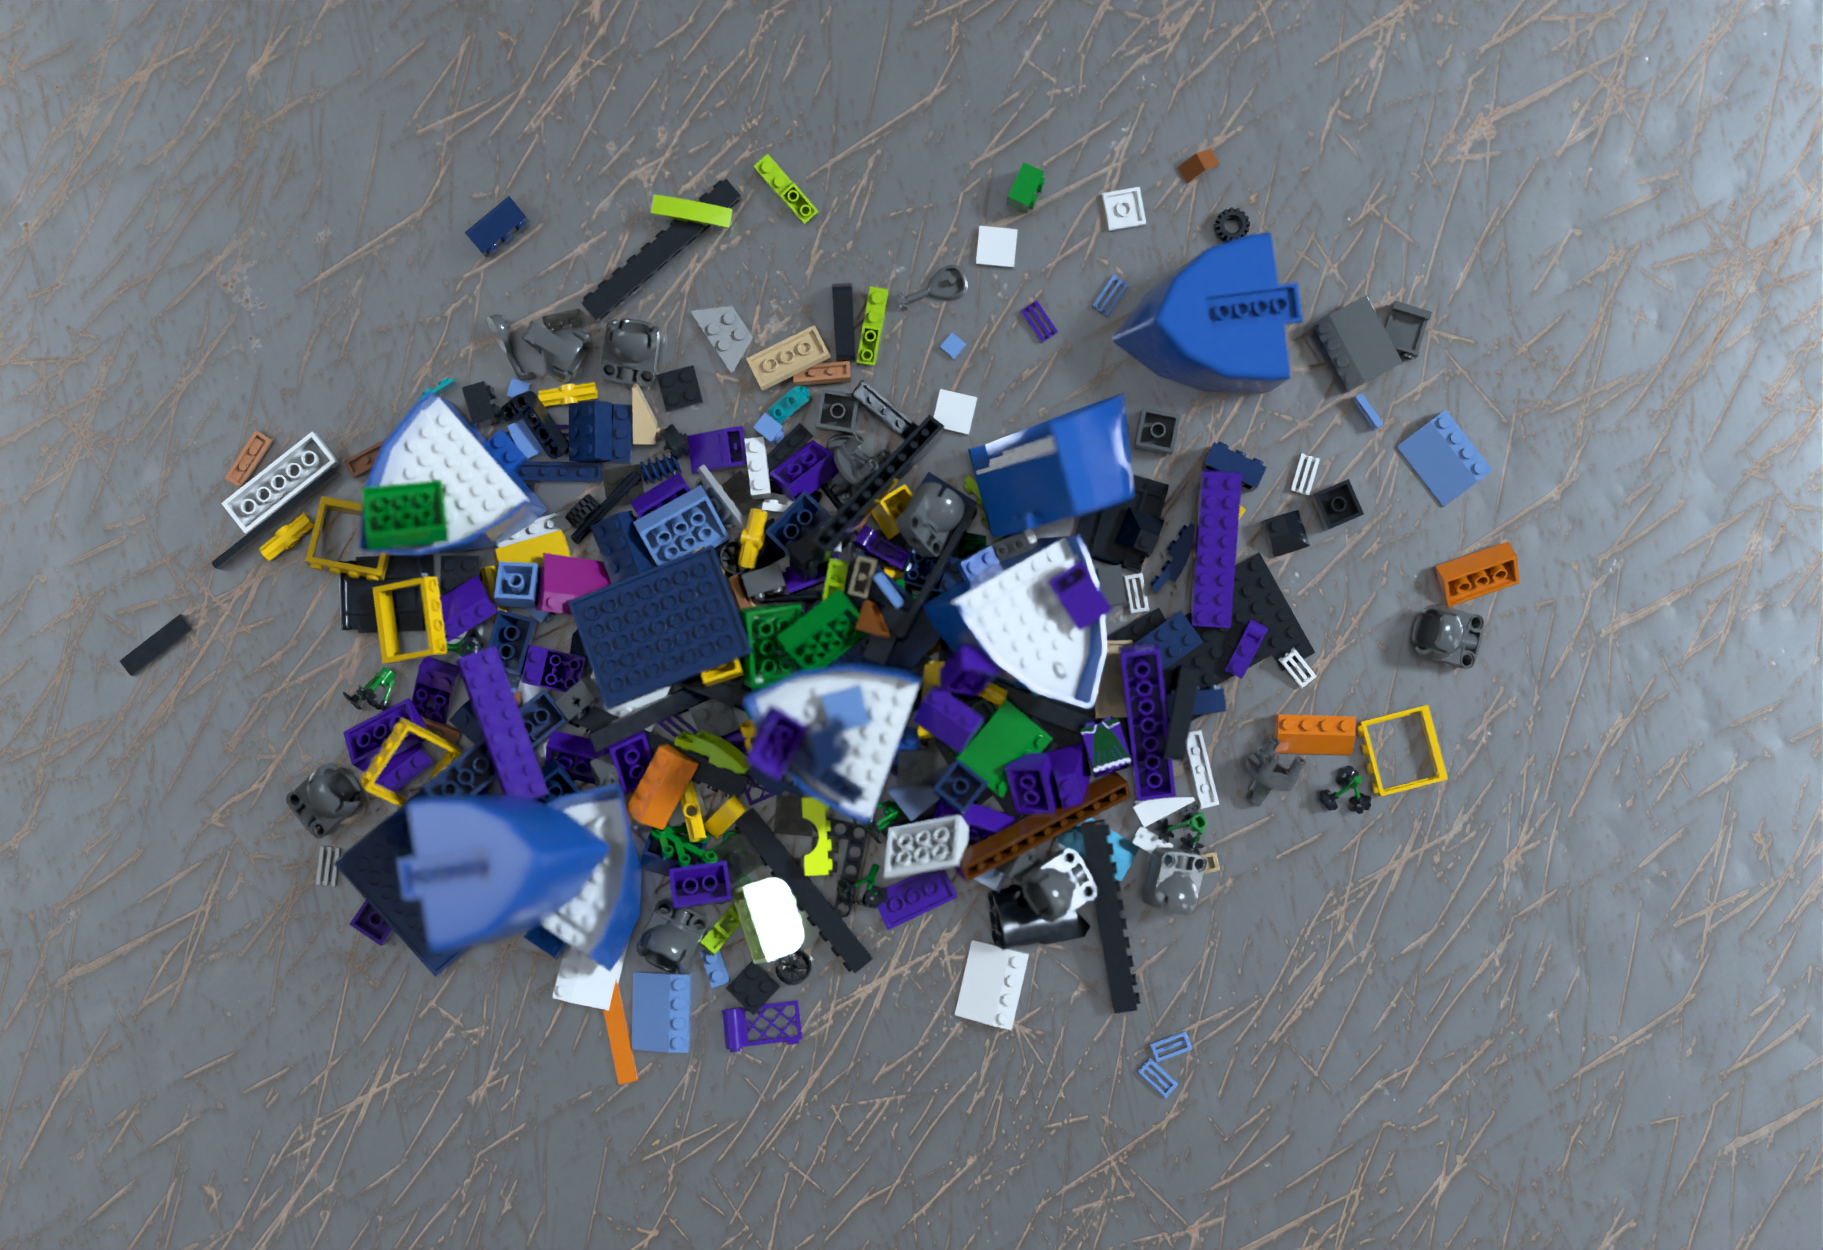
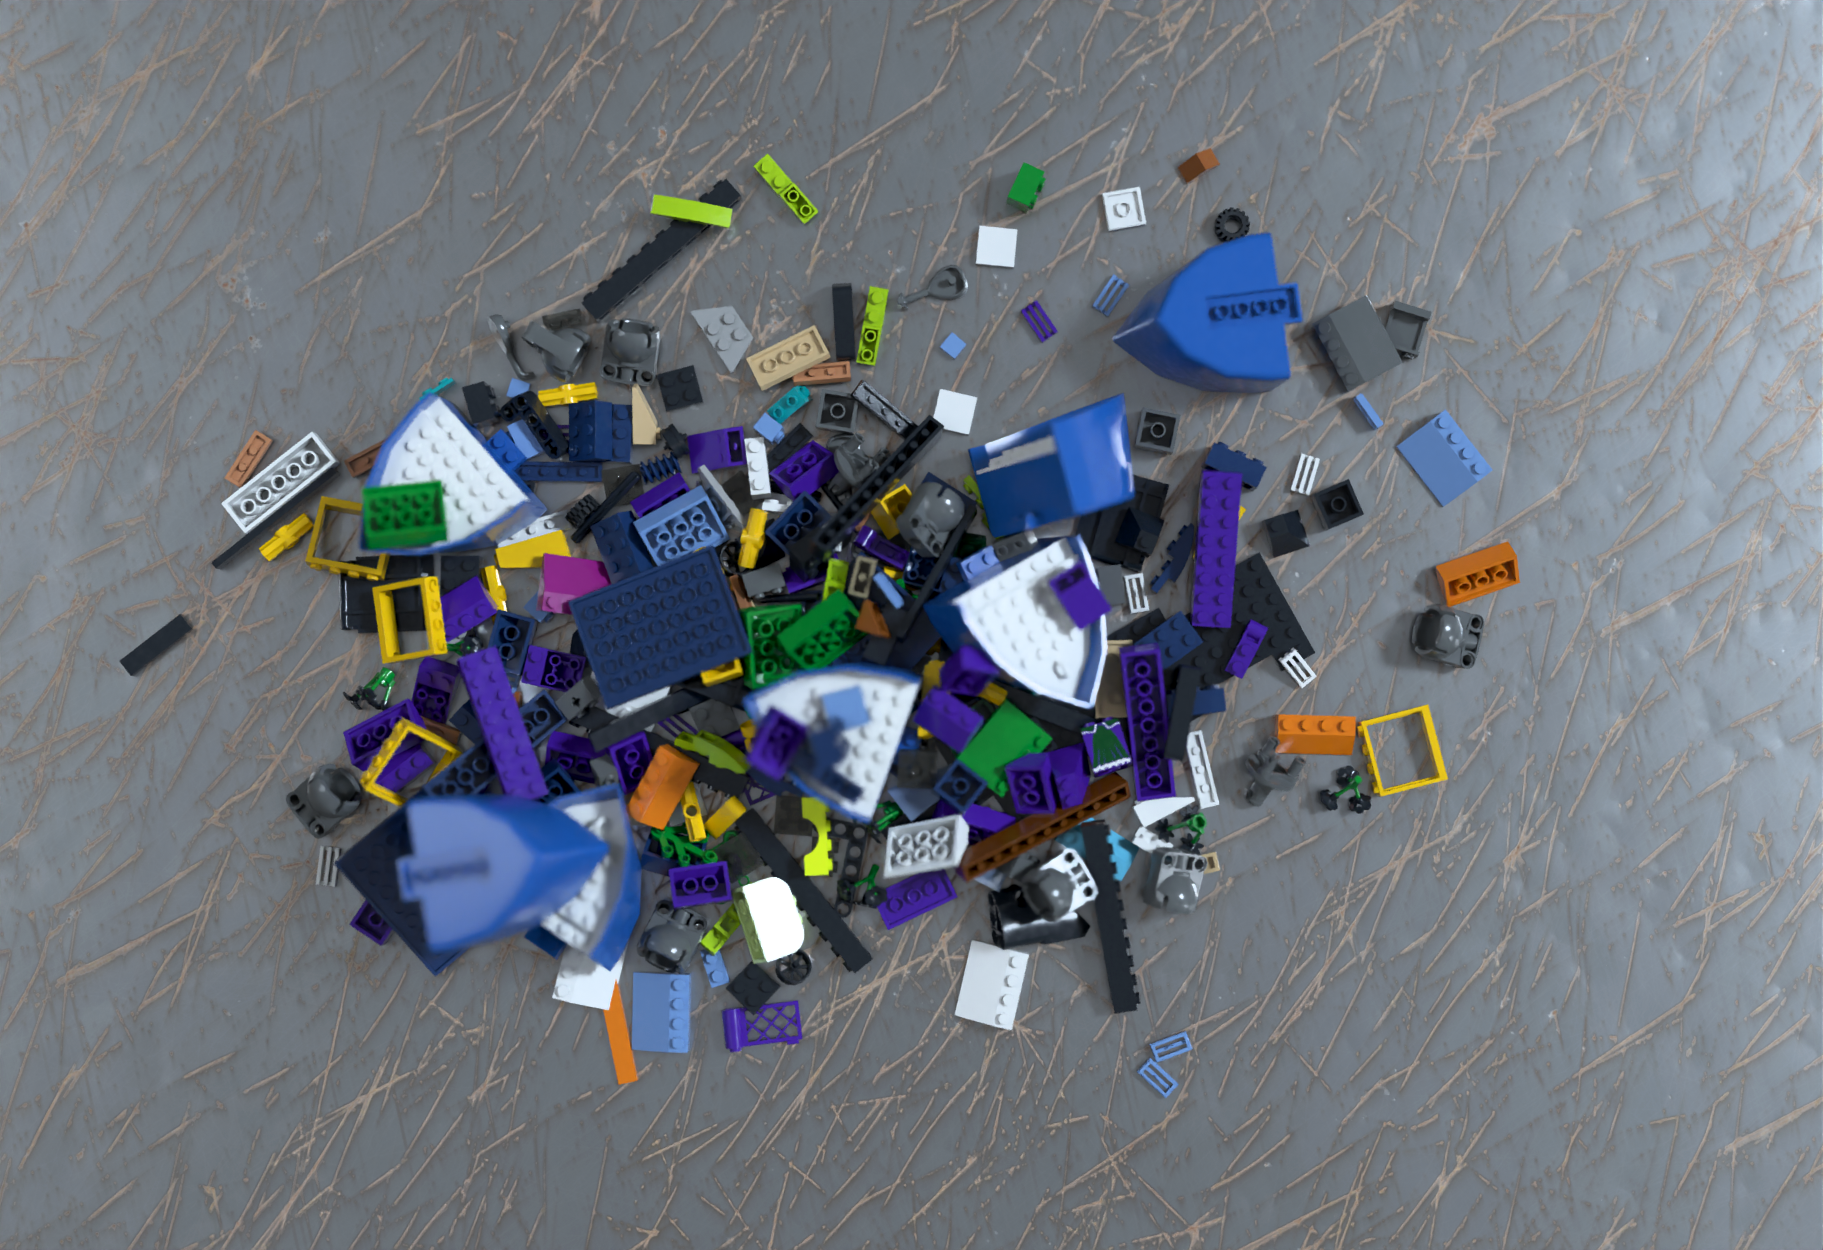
dark blue slope [465,196,529,257] -> none
medium blue brick [494,562,541,608] -> none

